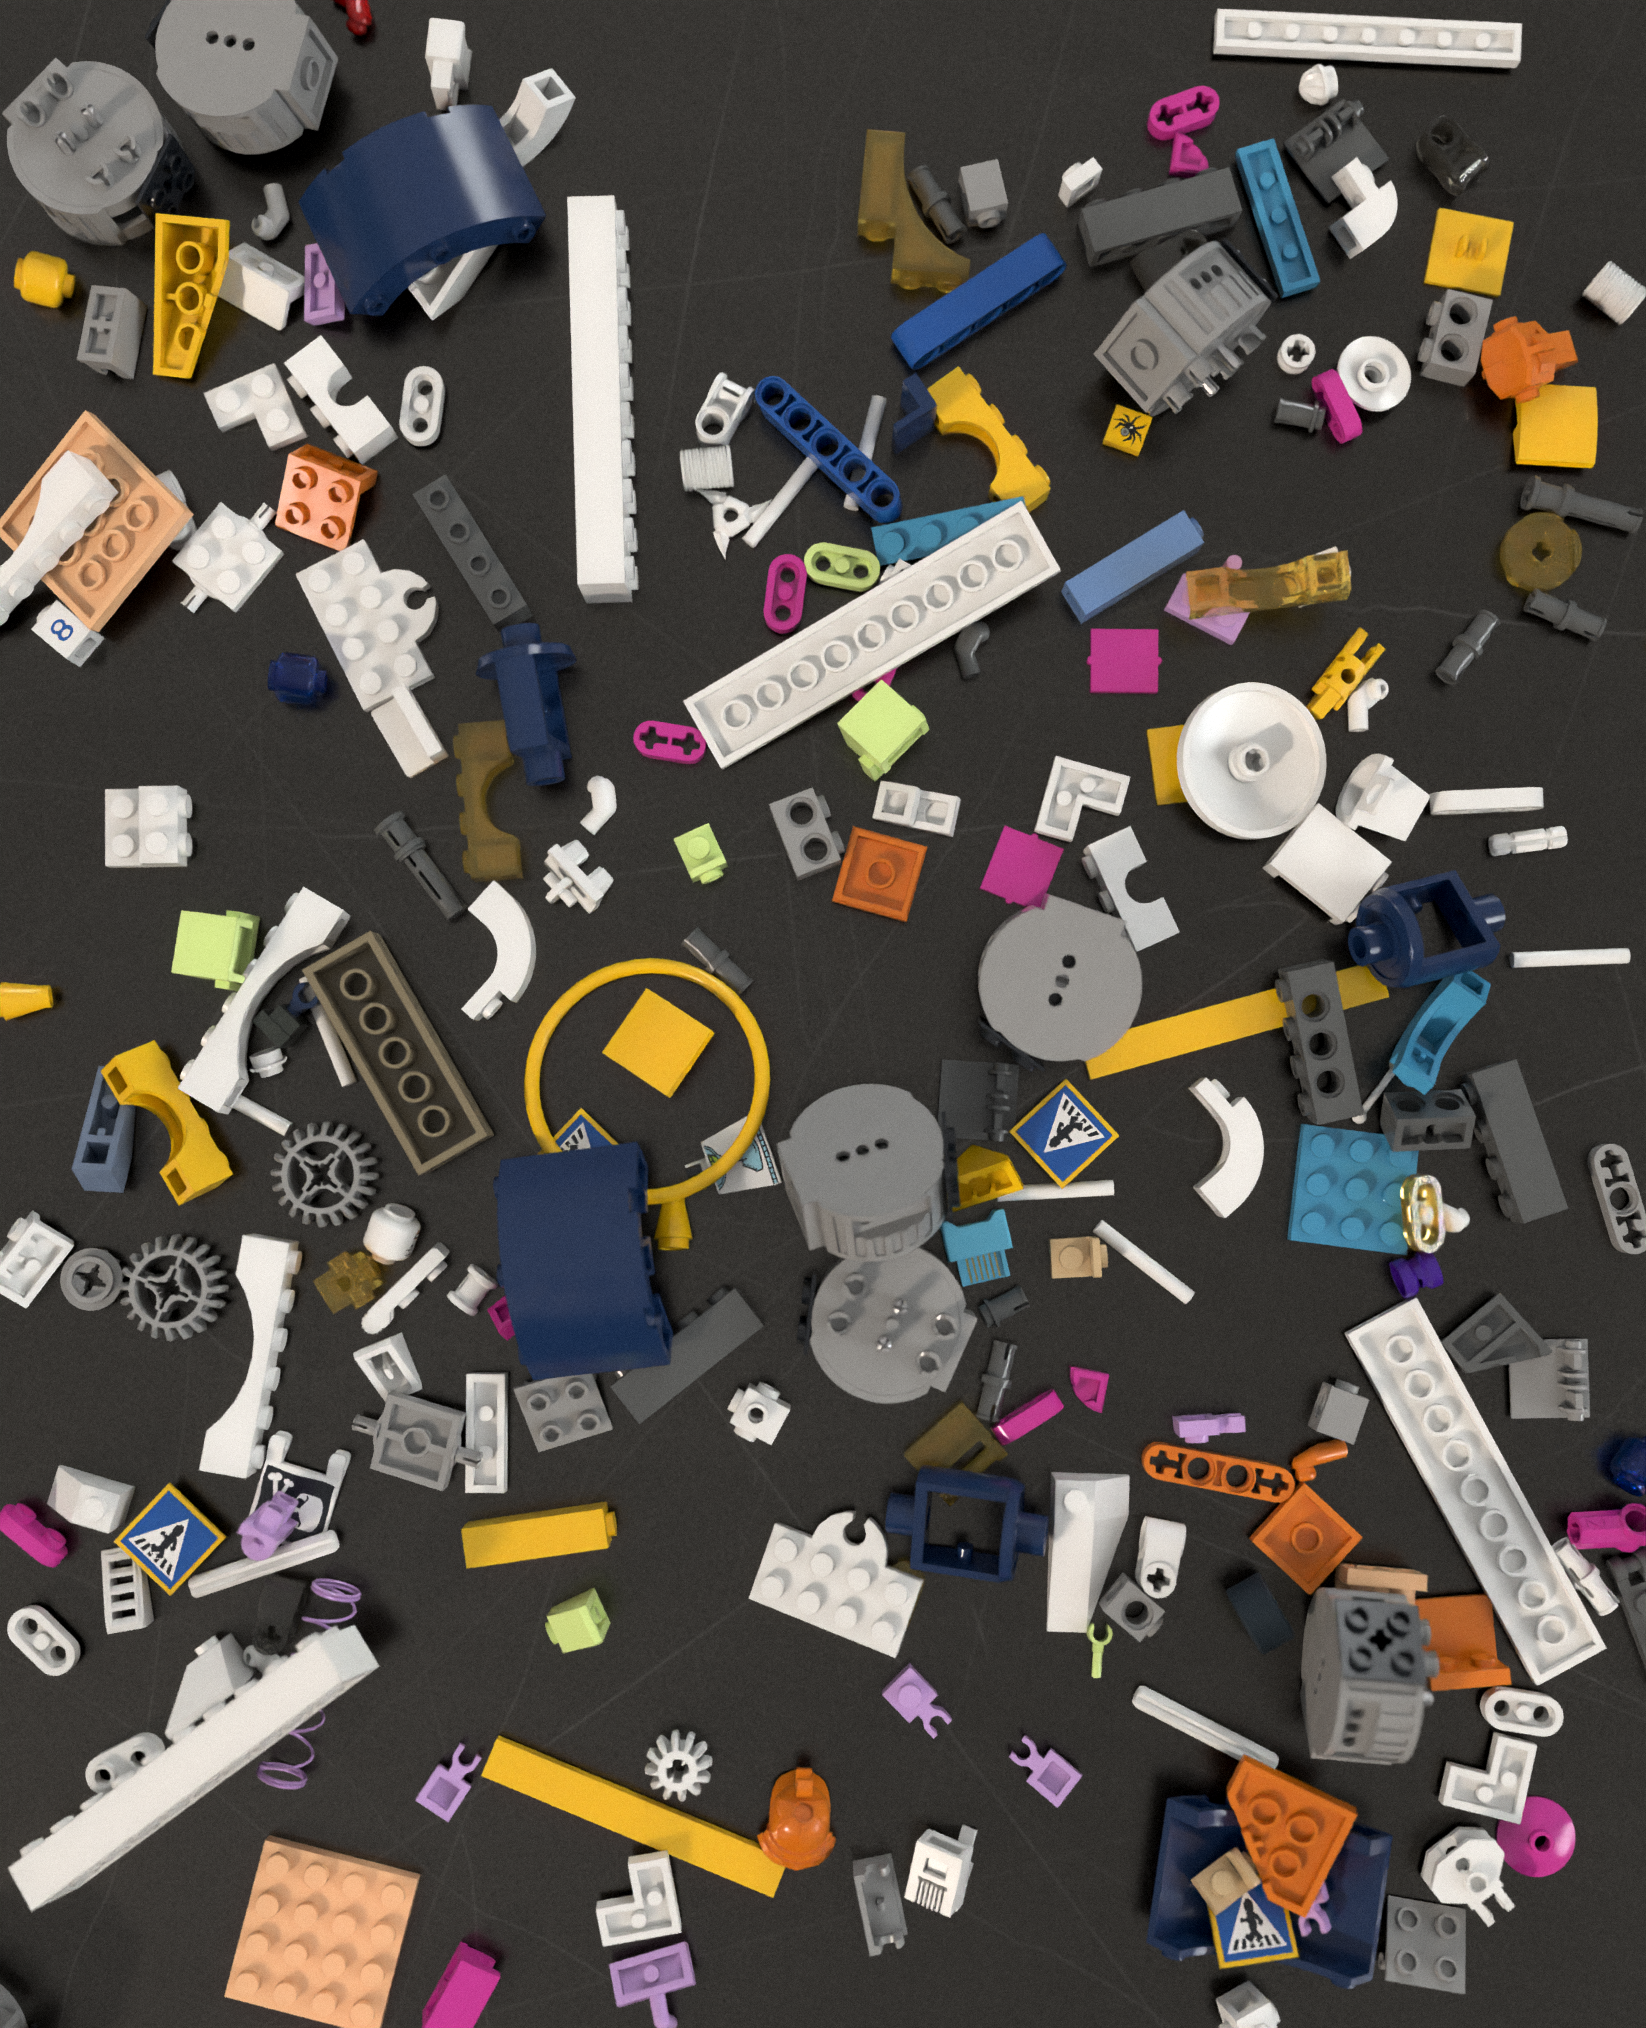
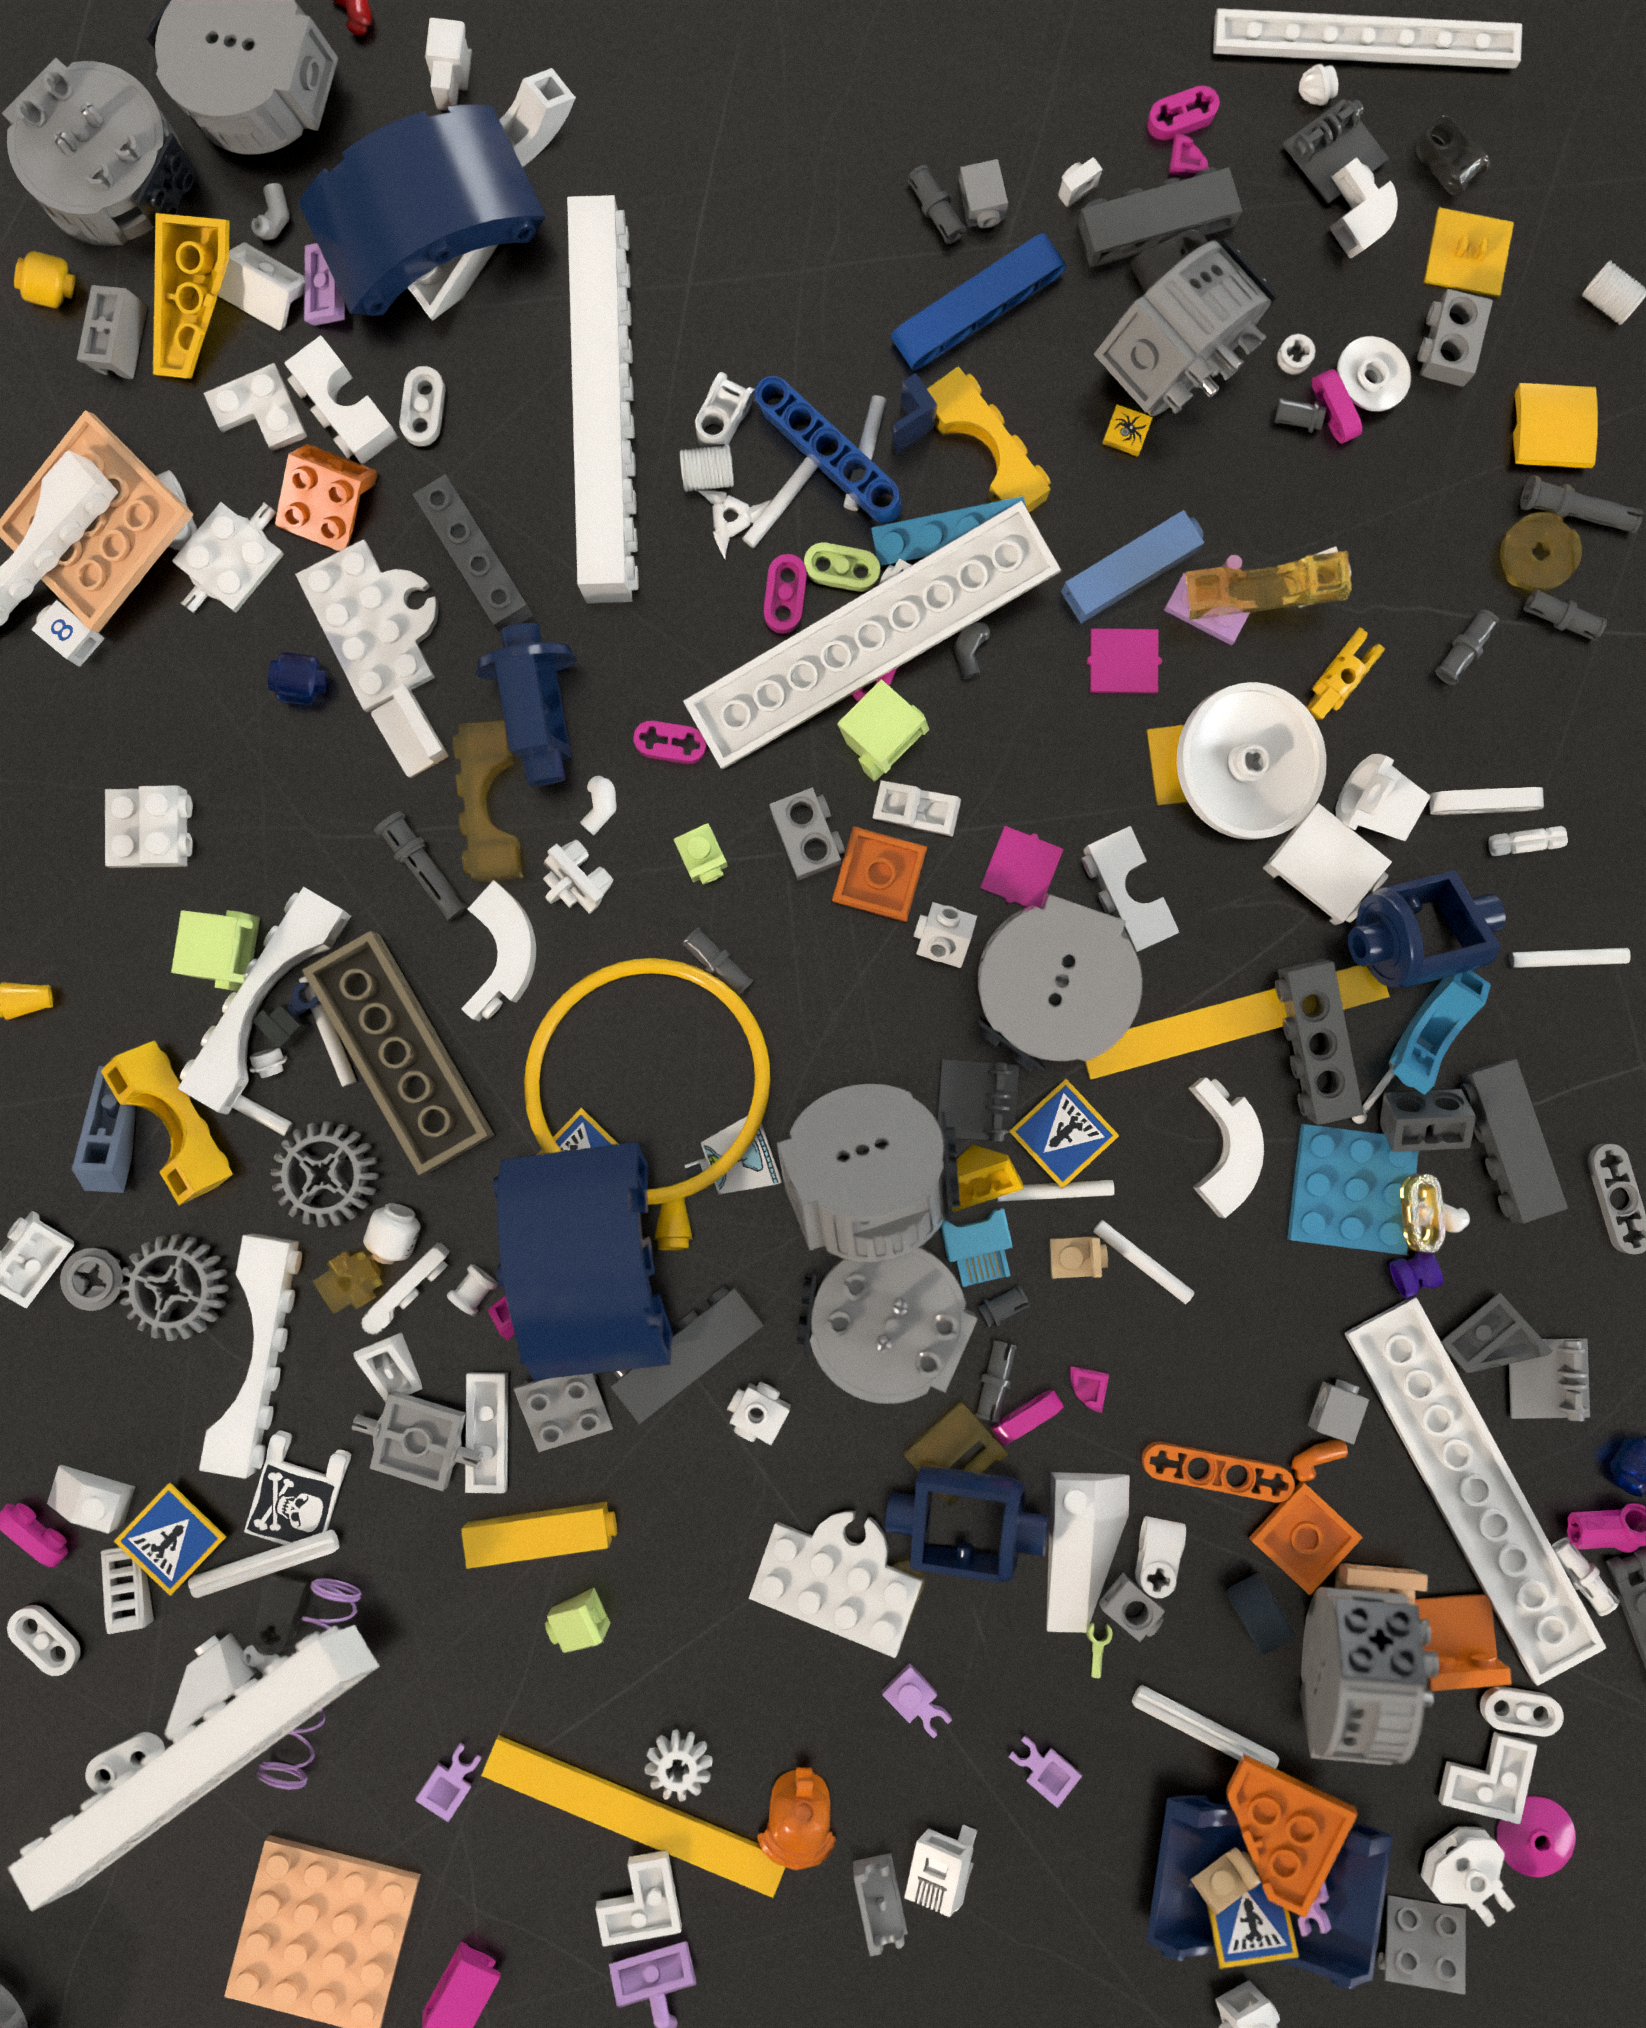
lavender hips [237,1491,299,1561] -> none
yellow slope [602,988,714,1098] -> none
clear yellow arch [858,129,970,293] -> none
white plate [1034,756,1130,842] -> none
lavender plate [1172,1413,1246,1443] -> none
dark azure plate [1235,138,1320,298] -> none
white arm [1348,678,1389,732] -> none
orange piece [1481,316,1578,404] -> none
none -> white brick [914,902,977,968]

